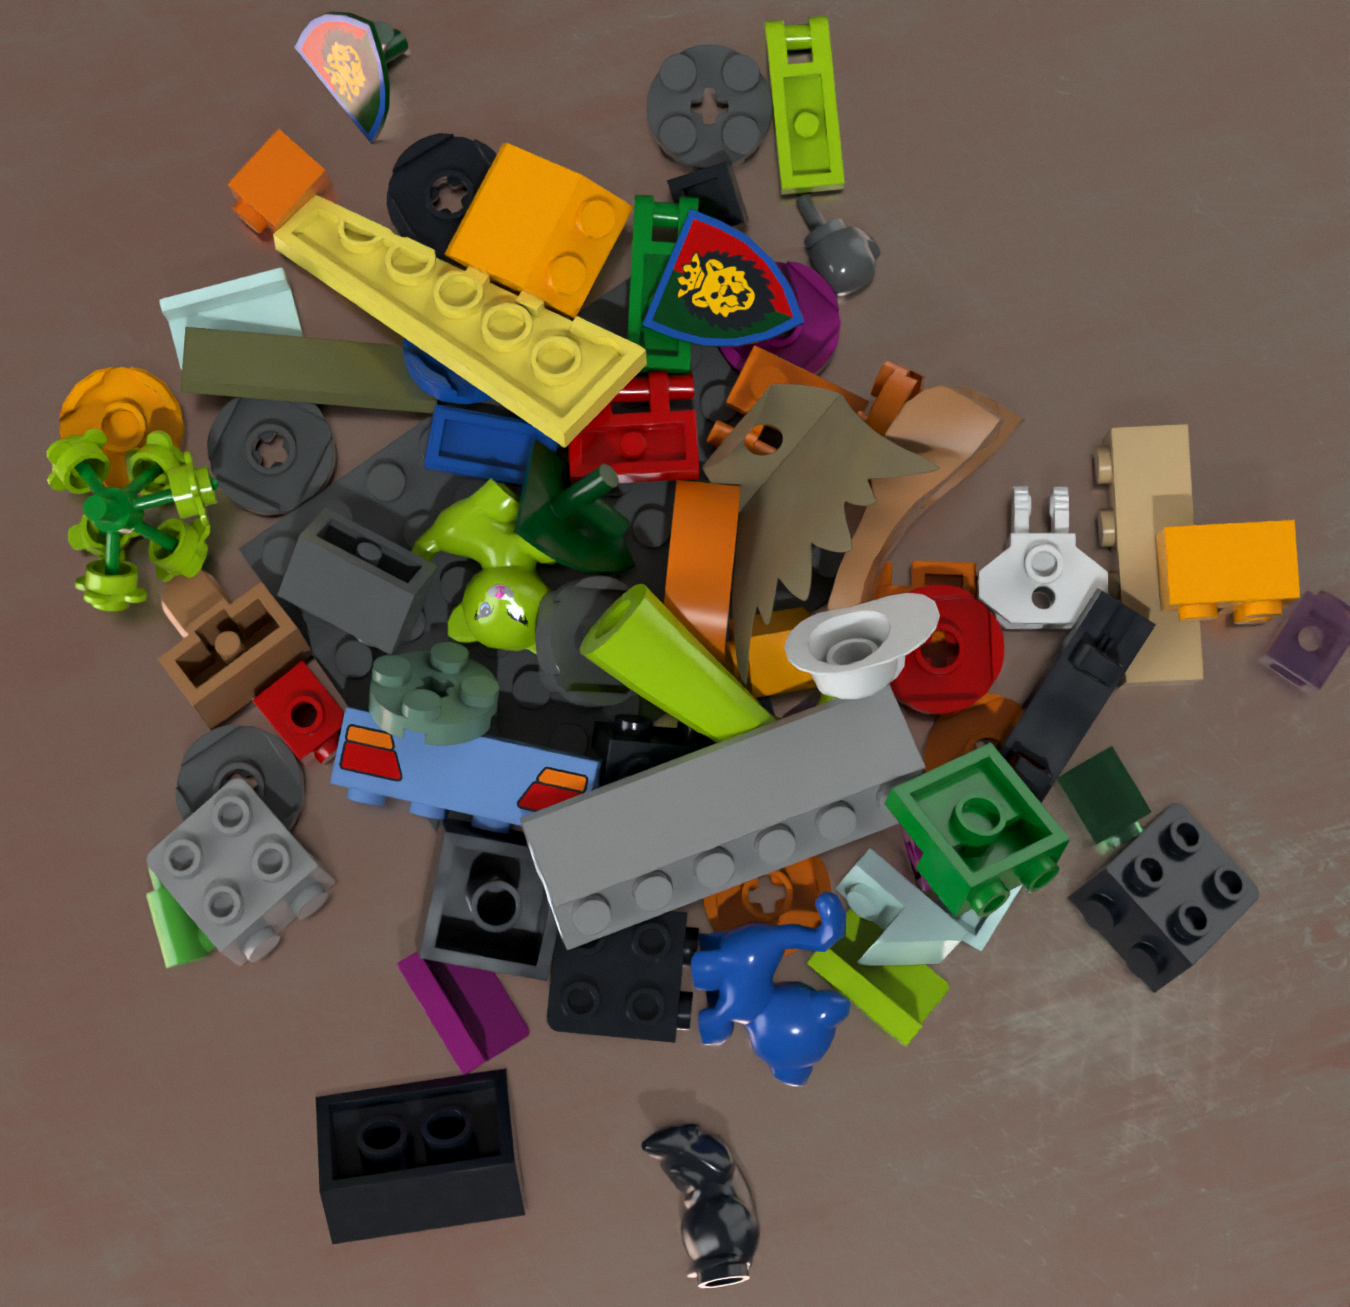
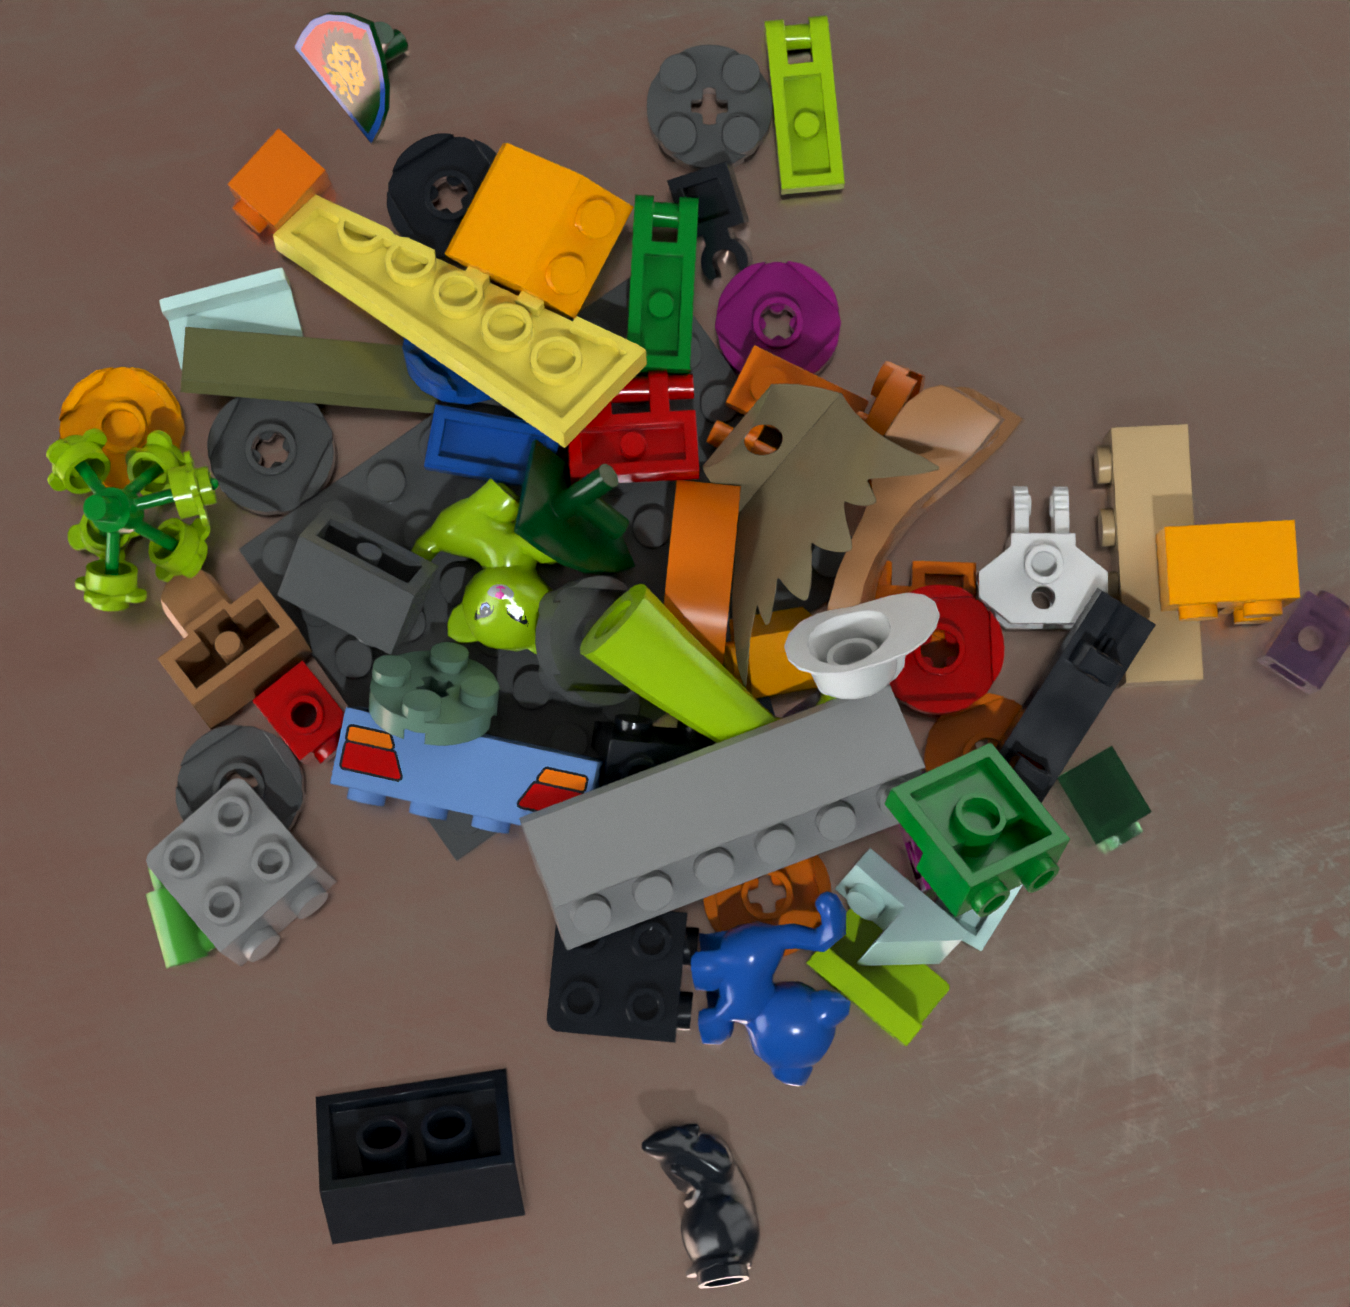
magenta panel [396,951,530,1075] -> none
black brick [415,818,558,981] -> none
shield [642,209,804,347] -> none
dark grey piece [796,194,881,296] -> none
black bracket [1068,803,1259,993] -> none

